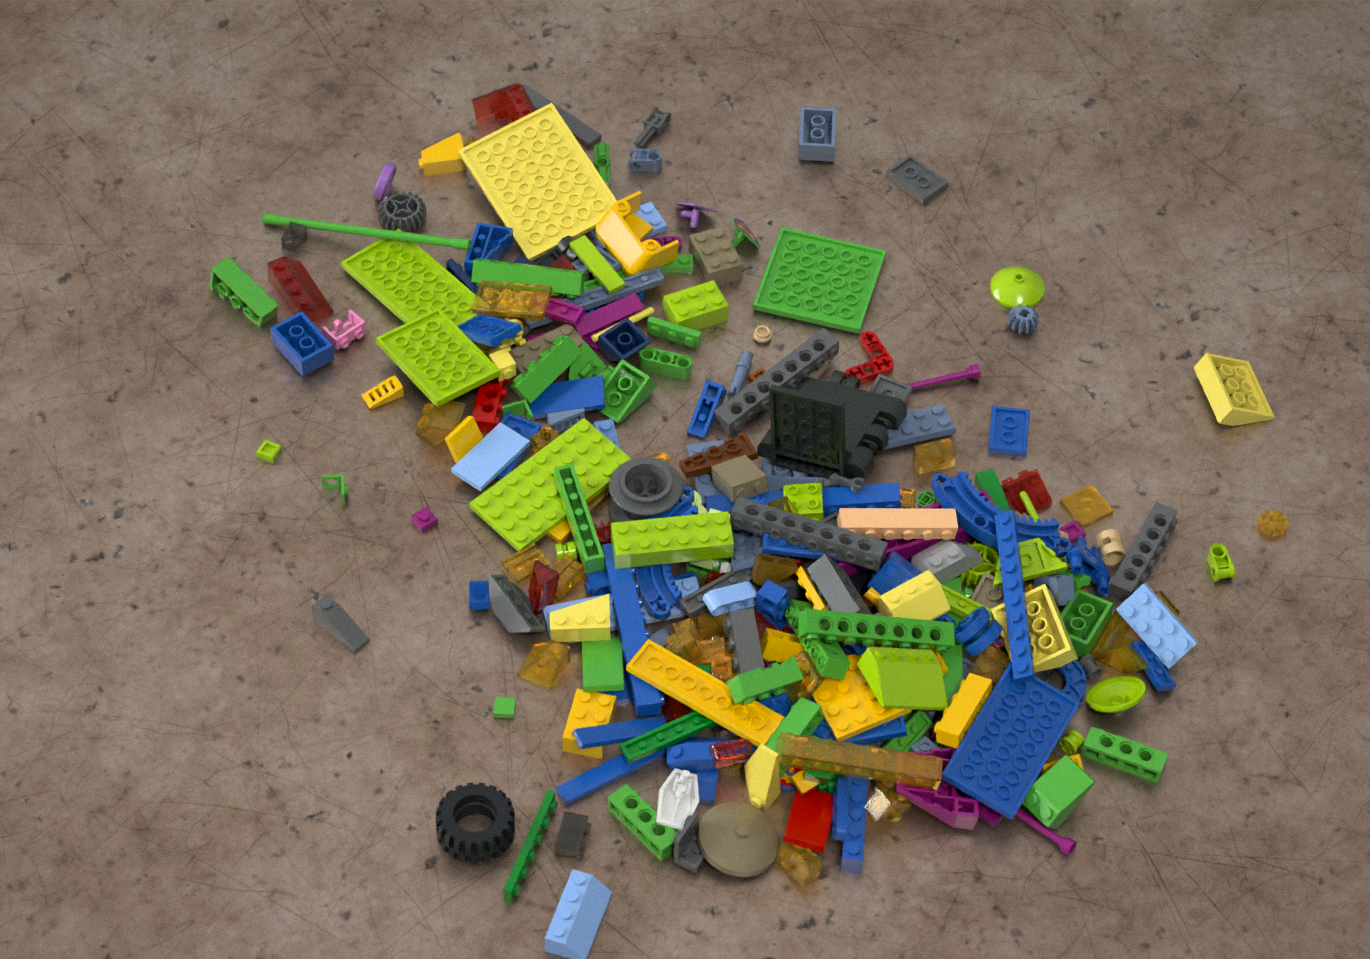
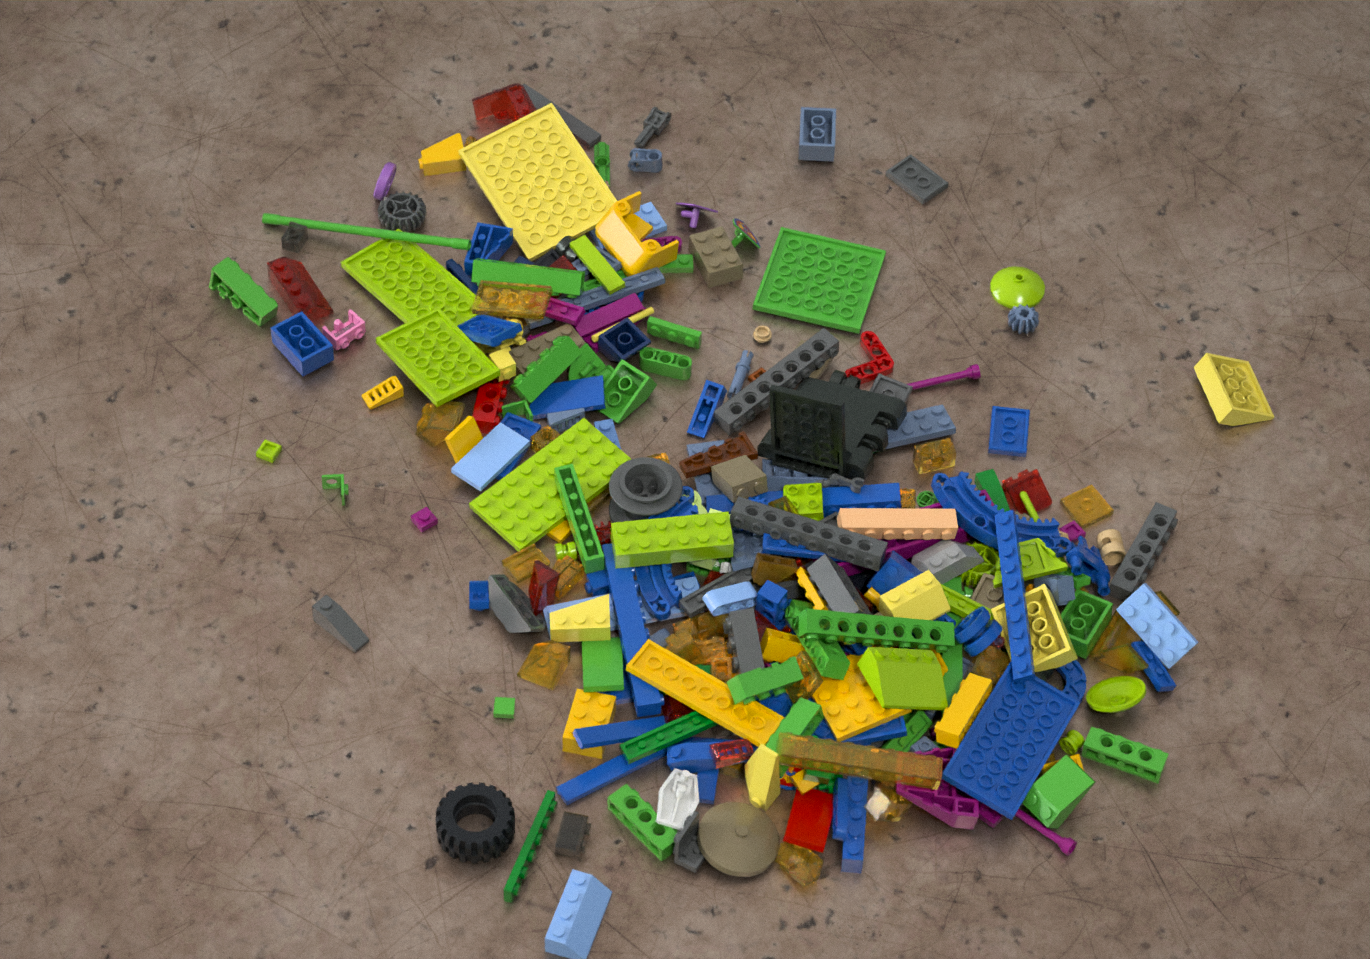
lime brick [663,280,729,330] -> none
dark grey bush [1079,654,1104,681] -> none
lime piece [1207,543,1235,582] -> none
clear yellow gear [1257,510,1289,537] -> none

